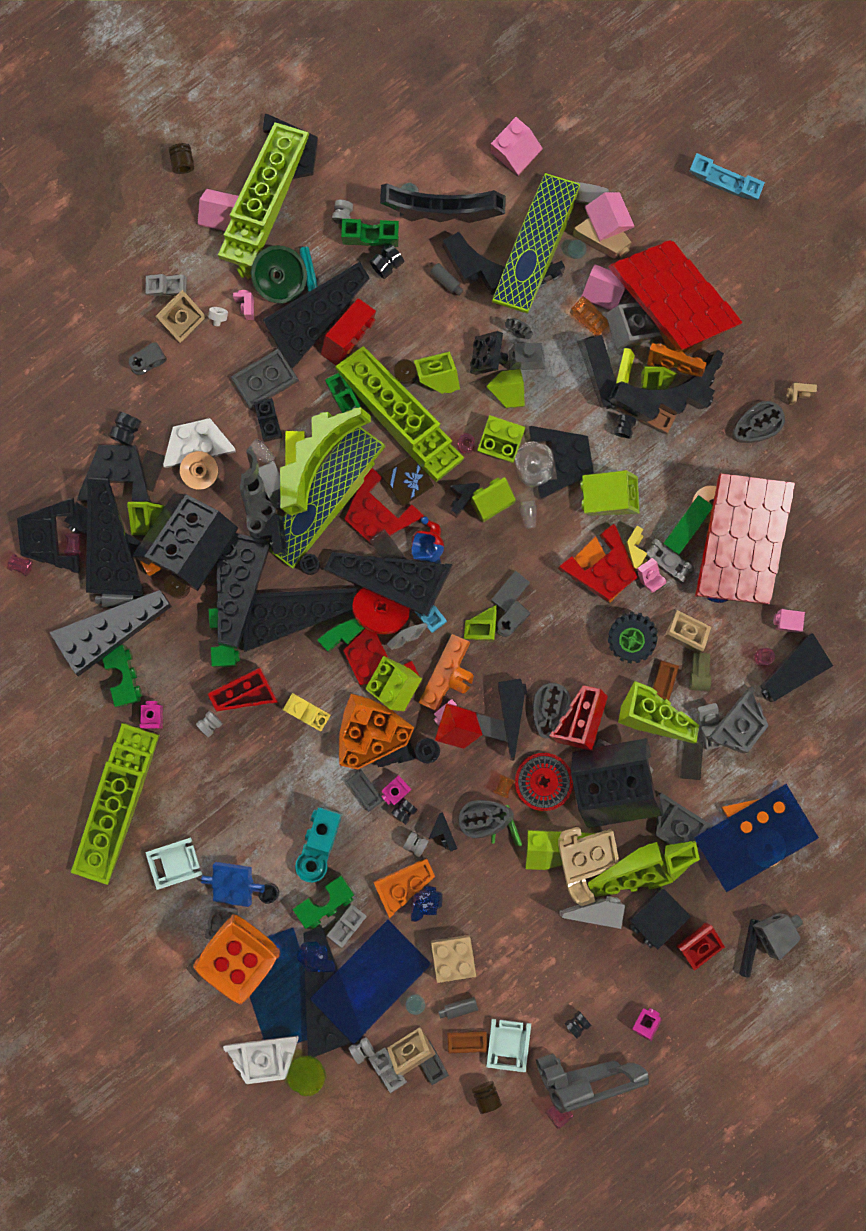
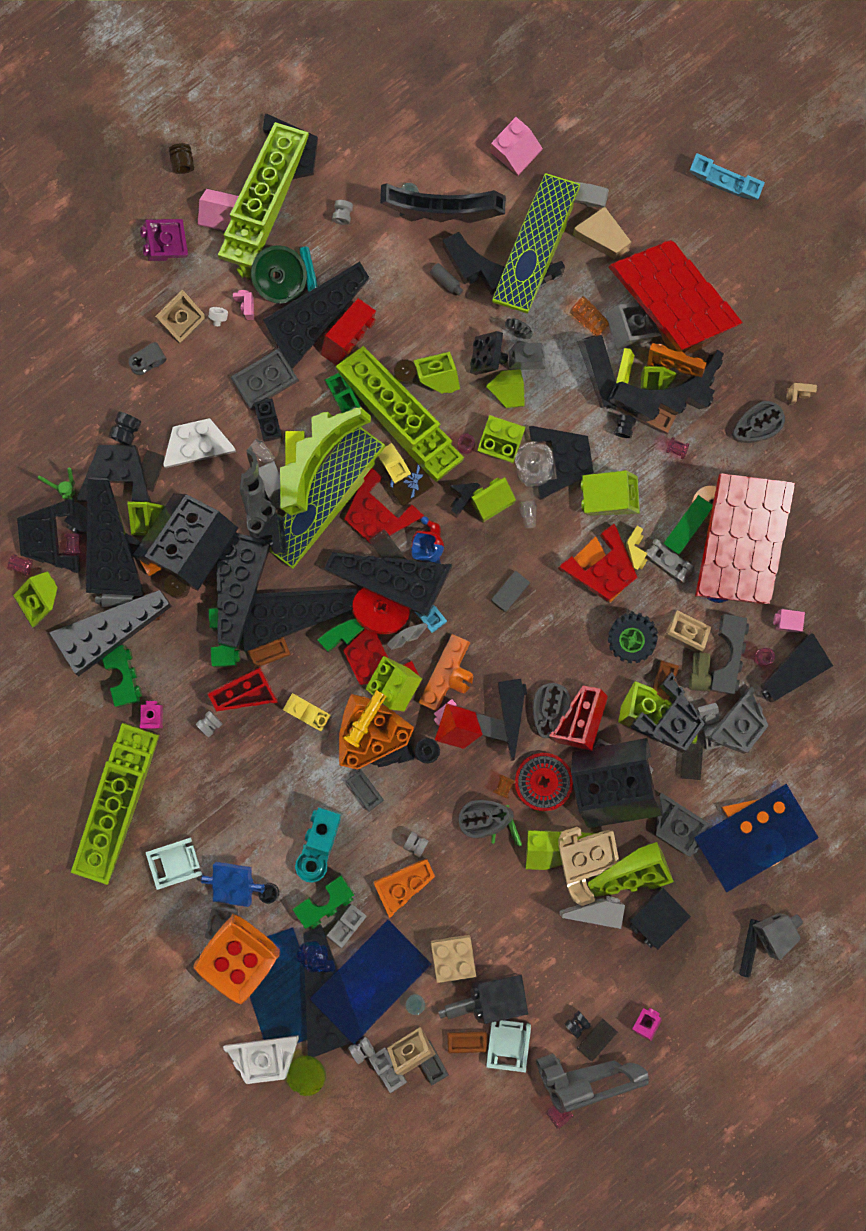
light grey slope [146,274,187,296] -> none
light nougat dish [180,451,218,489] -> none
black wheel [300,554,320,575] -> none
green arch [341,219,399,247] -> none
black wheel [369,243,404,279] -> none
dark pink brick [381,775,412,805] -> none
black wheel [391,798,418,825] -> none
clear blue head [411,886,443,922] -> none
black slope [428,812,458,852] -> none
lime slope [464,605,497,642] -> none
dark brown piece [472,1081,502,1114] -> none
dark grey piece [496,600,531,637] -> none
clear light blue plate [568,240,586,259] -> none
bright pink slope [581,265,625,311] -> none
bright pink slope [585,192,634,241] -> none
bright pink bracket [637,558,666,593] -> none
lime slope [664,841,700,881] -> none
red slope [676,922,725,971] -> none
none -> lime slope [13,571,58,628]
none -> bright green plant [37,467,75,499]
none -> magenta plate [140,219,188,261]
none -> dark orange tile [248,637,291,669]
none -> yellow pin [343,690,387,748]
none -> light yellow slope [378,443,411,484]
none -> black brick [470,973,528,1024]
none -> clear smoke tile [577,1018,618,1062]
none -> black wing [630,672,705,753]
none -> clear pink bush [666,437,690,459]
none -> dark grey arch [710,614,749,695]

